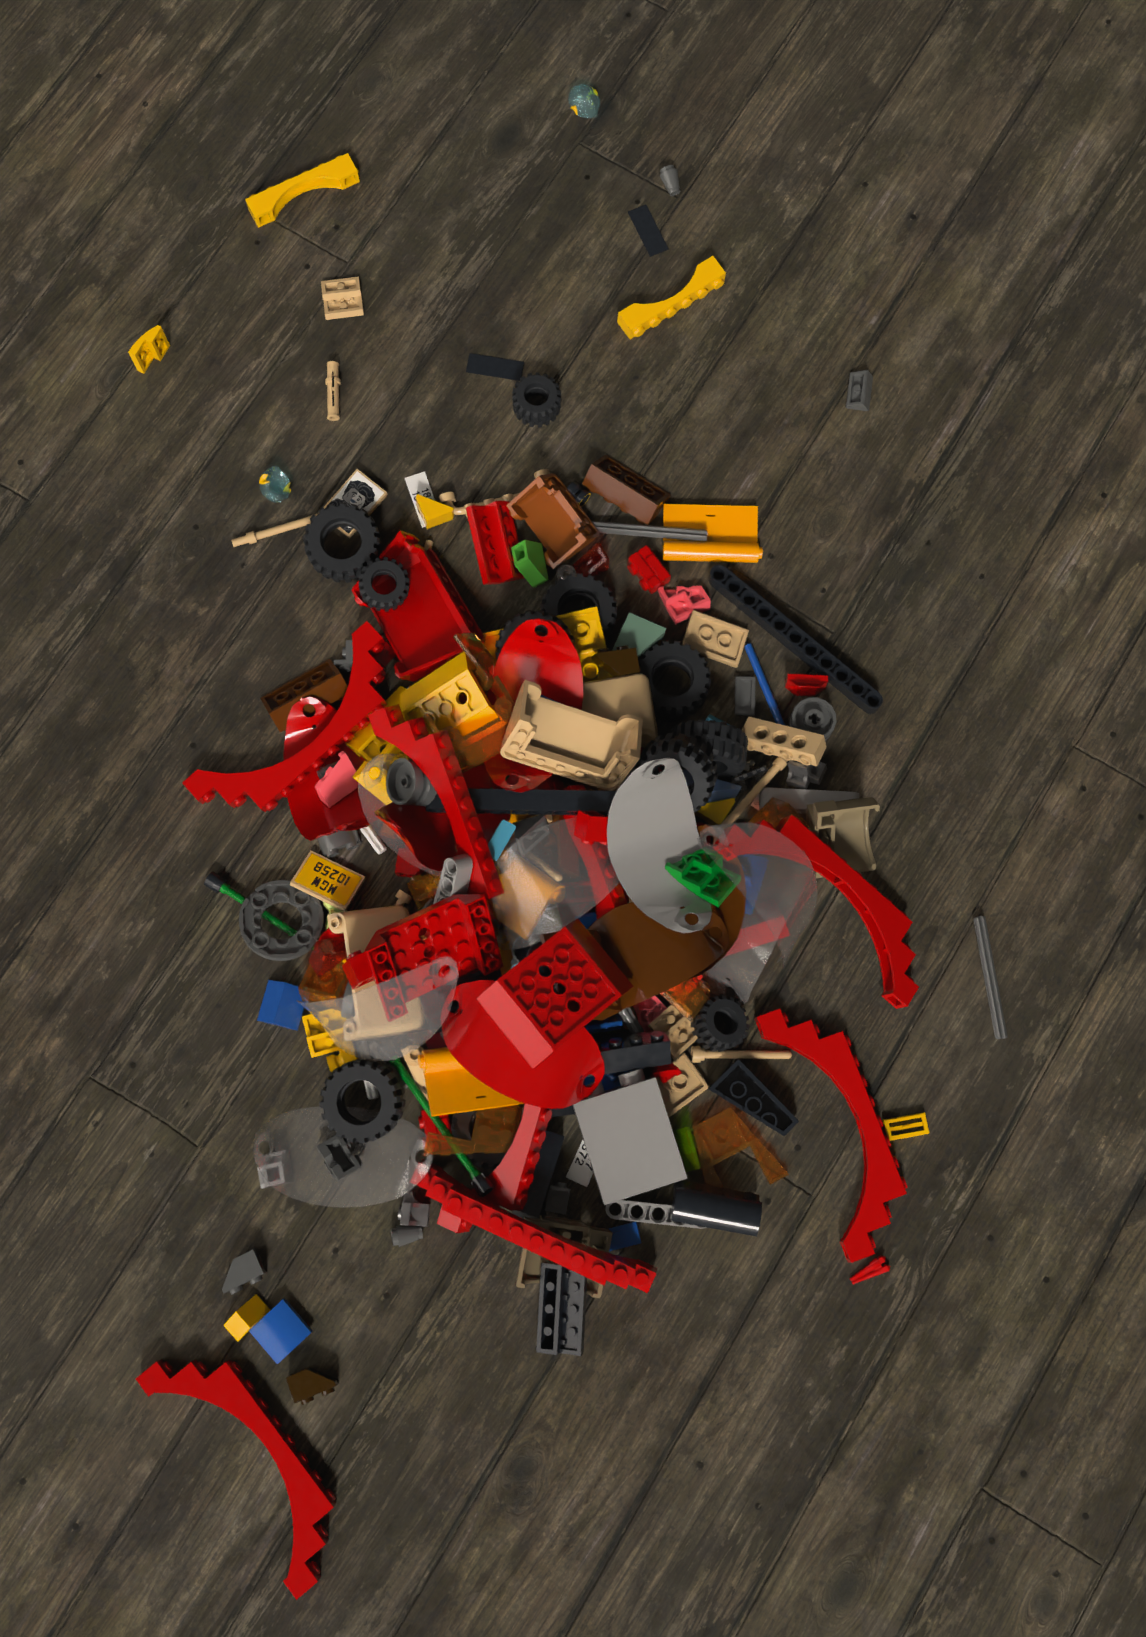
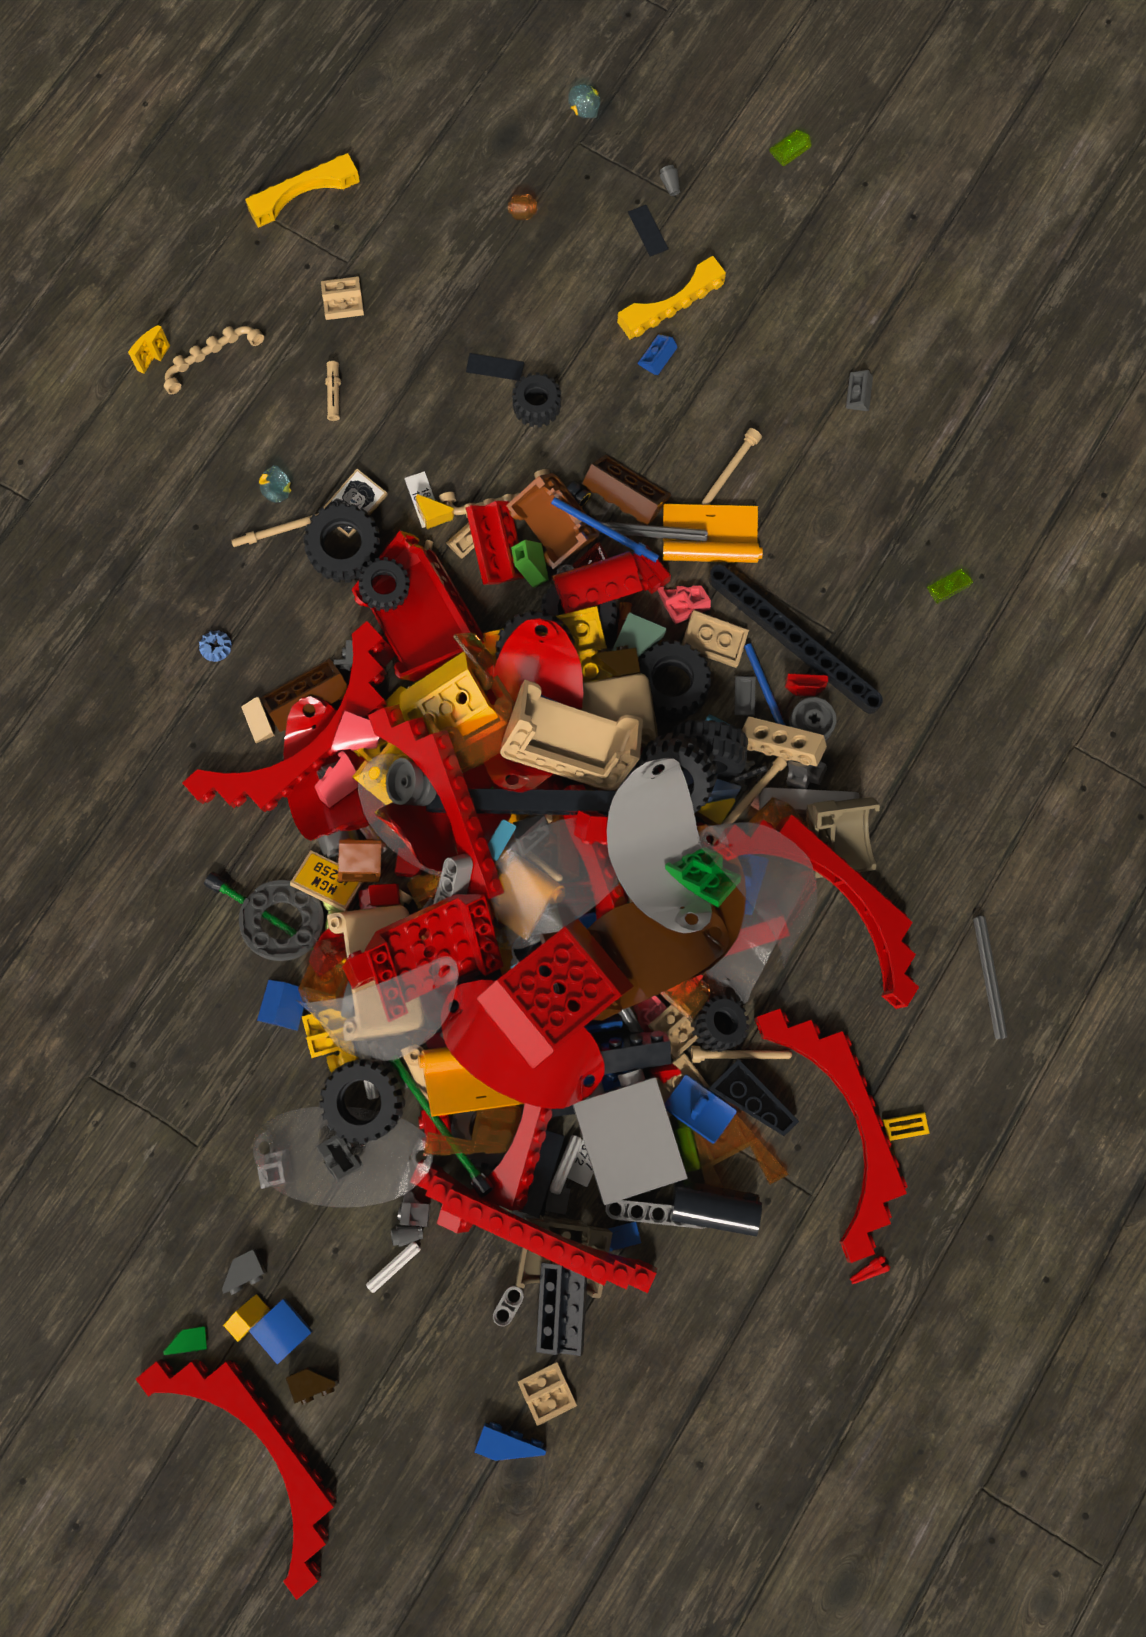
none -> green slope [163,1326,207,1355]
none -> tan bar [164,326,264,394]
none -> medium blue gear [199,630,232,662]
none -> tan slope [241,697,275,743]
none -> coral slope [331,711,381,752]
none -> slope [338,838,381,882]
none -> red slope [358,884,401,910]
none -> white axle [366,1242,421,1293]
none -> tan slope [446,522,475,559]
none -> blue slope [475,1422,547,1461]
none -> light grey beam [493,1285,524,1326]
none -> clear orange head [508,194,537,220]
none -> tan slope [518,1362,577,1426]
none -> white axle [550,1135,582,1195]
none -> blue bar [551,497,659,563]
none -> red brick [552,551,643,614]
none -> dark orange axle [616,602,632,639]
none -> blue slope [638,334,677,375]
none -> blue shield [664,1074,737,1144]
none -> tan piece [702,428,762,505]
none -> clear neon green slope [769,129,811,166]
none -> clear neon green slope [927,569,973,604]

